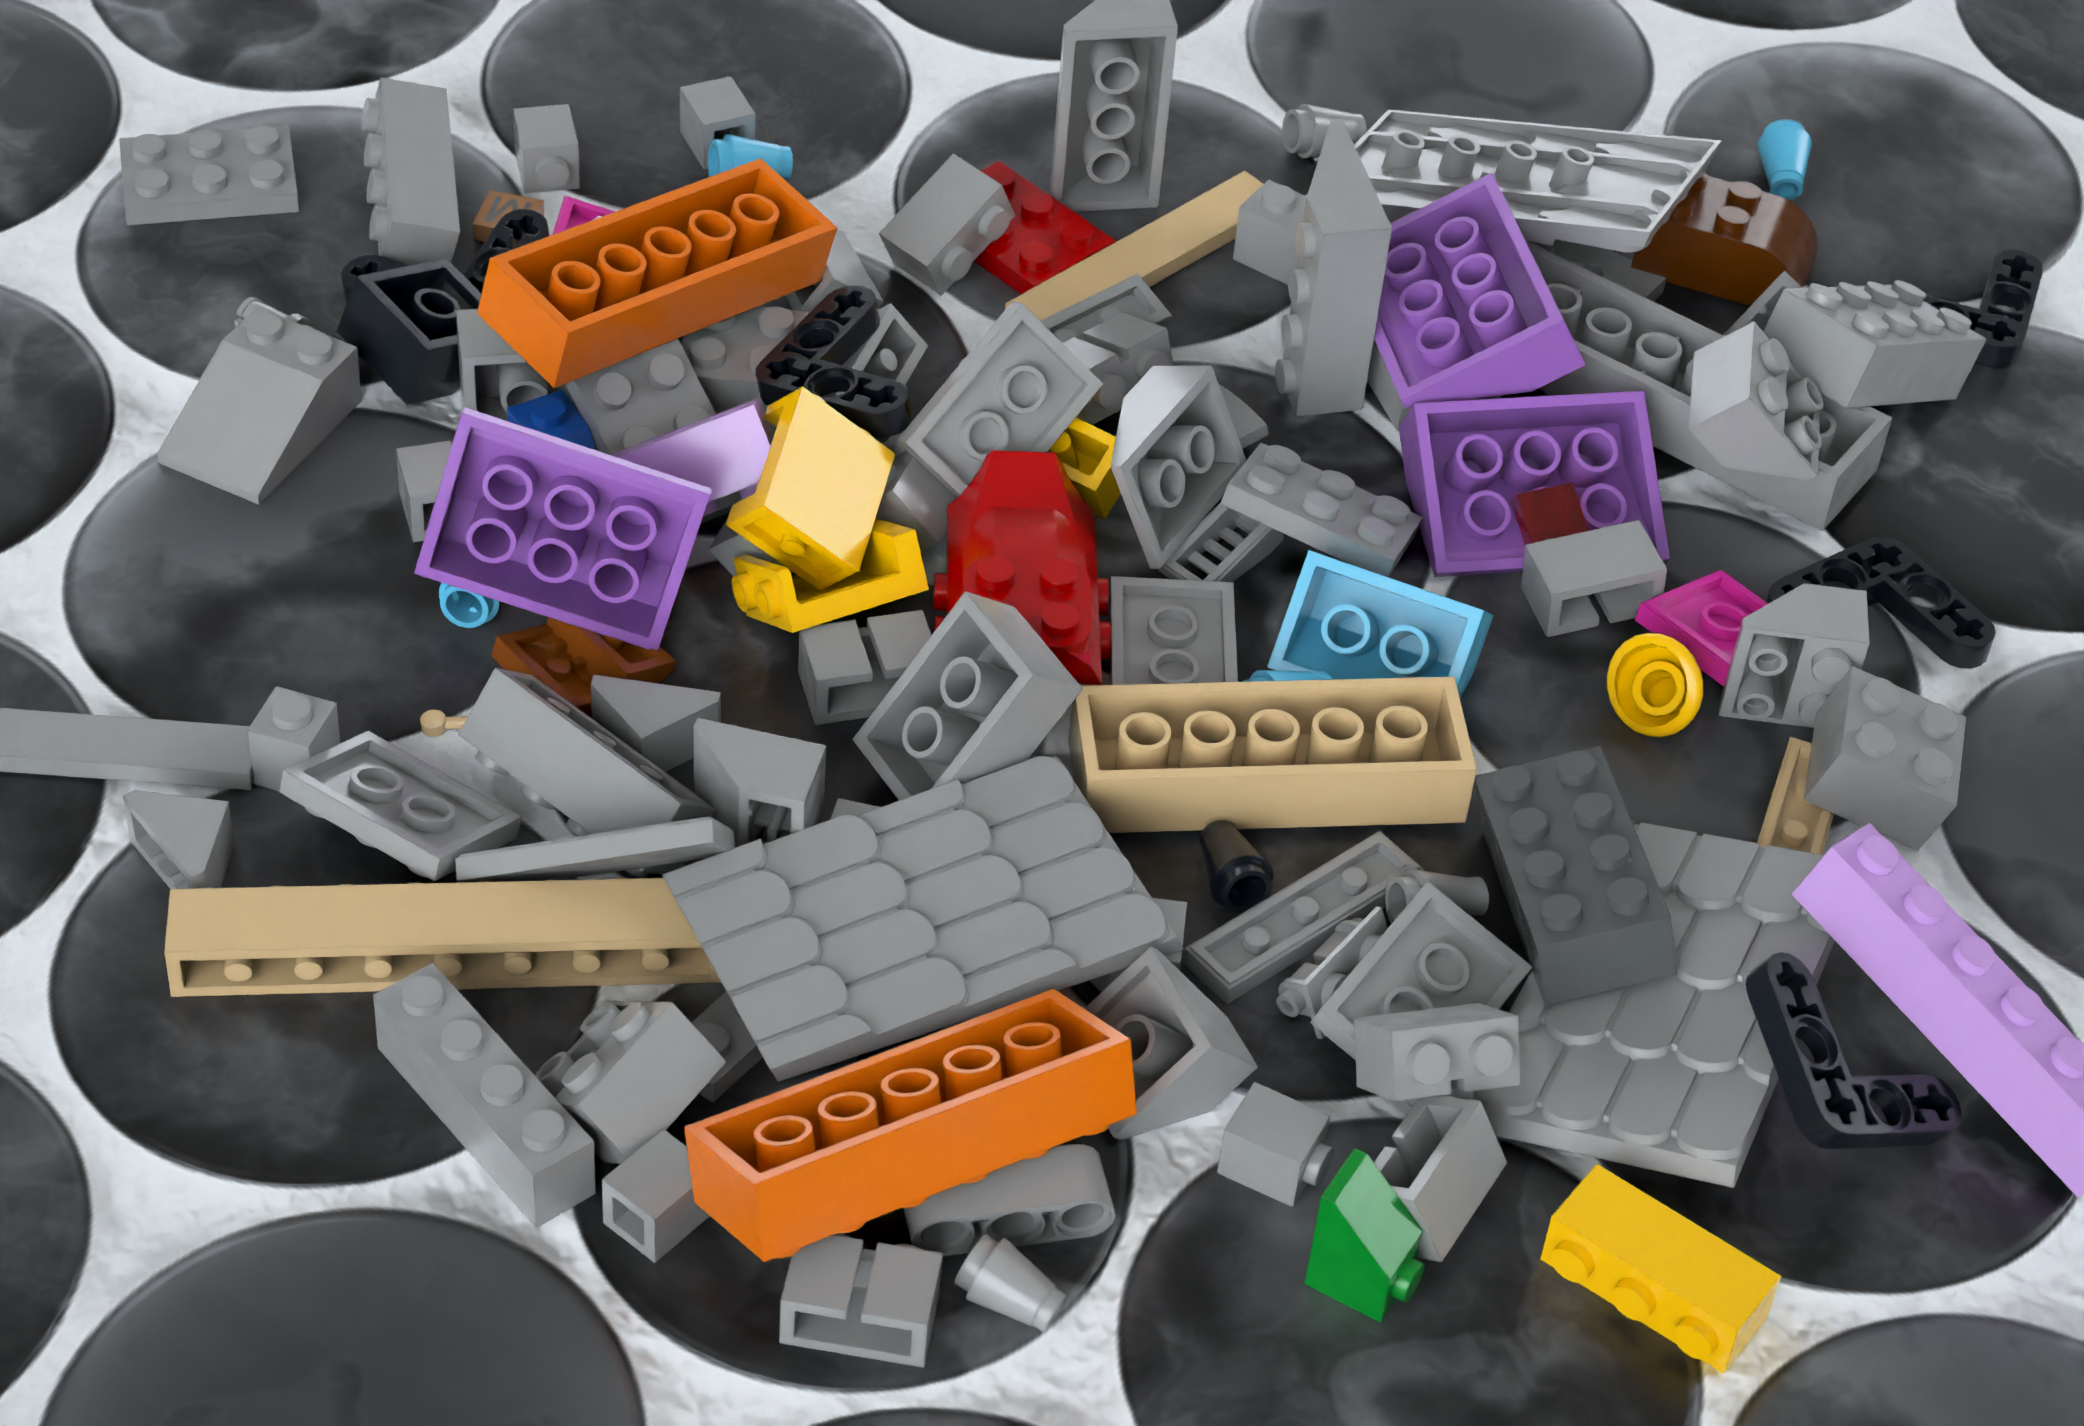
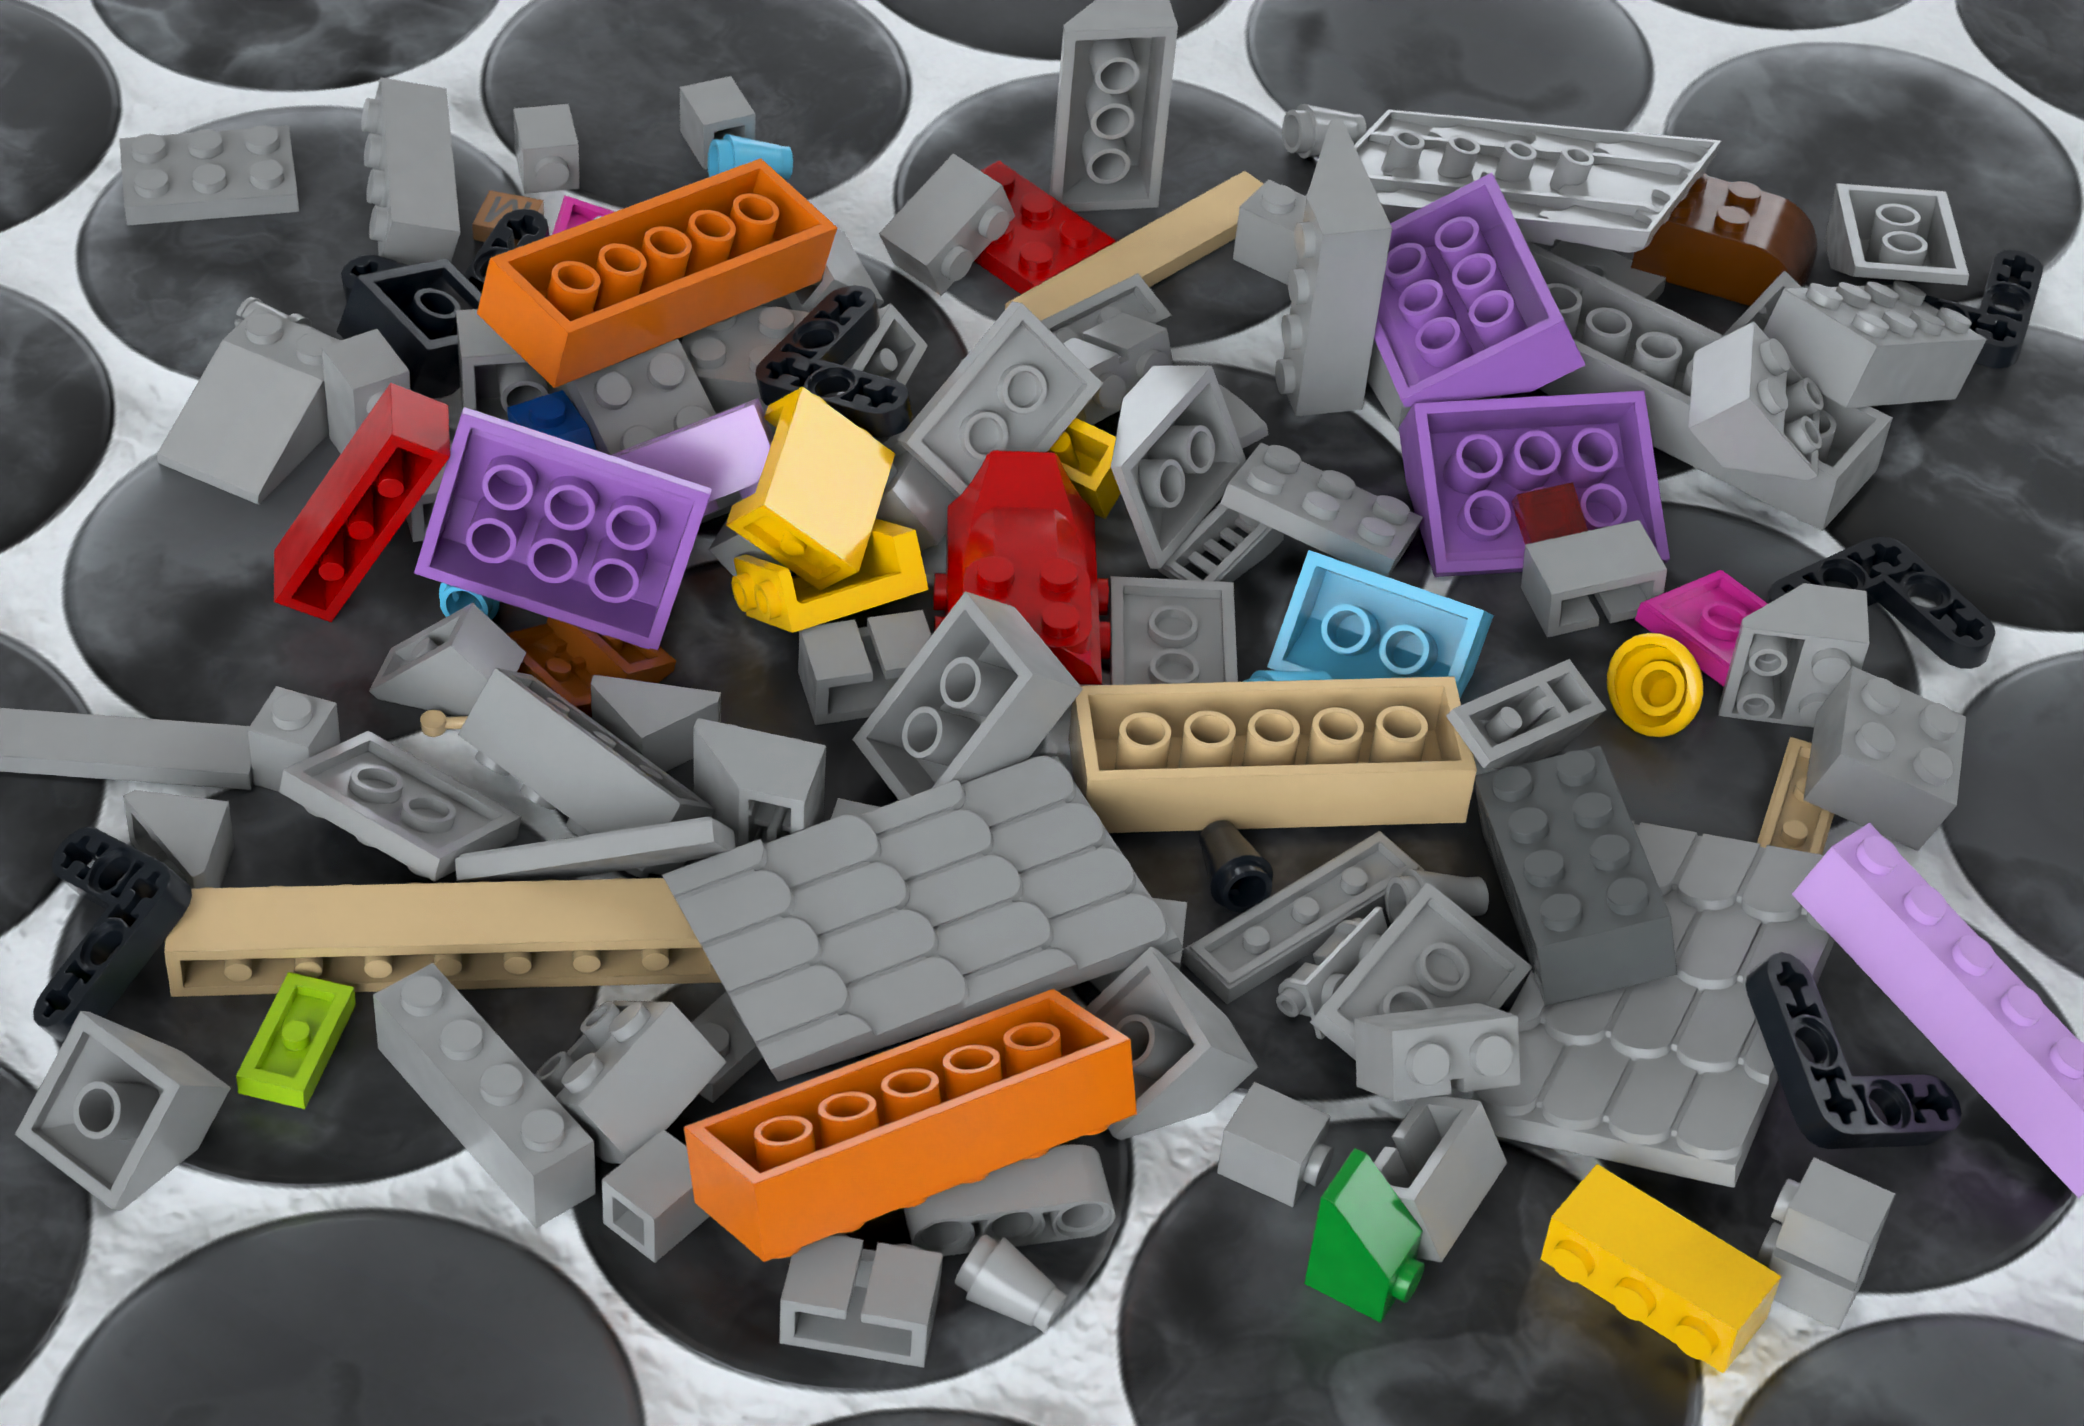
medium azure cone [1757,120,1812,201] -> none
none -> light grey slope [15,1011,231,1210]
none -> black beam [33,826,192,1044]
none -> lime plate [236,972,356,1109]
none -> red brick [274,382,450,622]
none -> light grey brick [321,329,411,454]
none -> light grey slope [369,603,526,716]
none -> light grey slope [1446,659,1606,768]
none -> light grey piece [1757,1158,1895,1330]
none -> light grey slope [1825,183,1969,285]

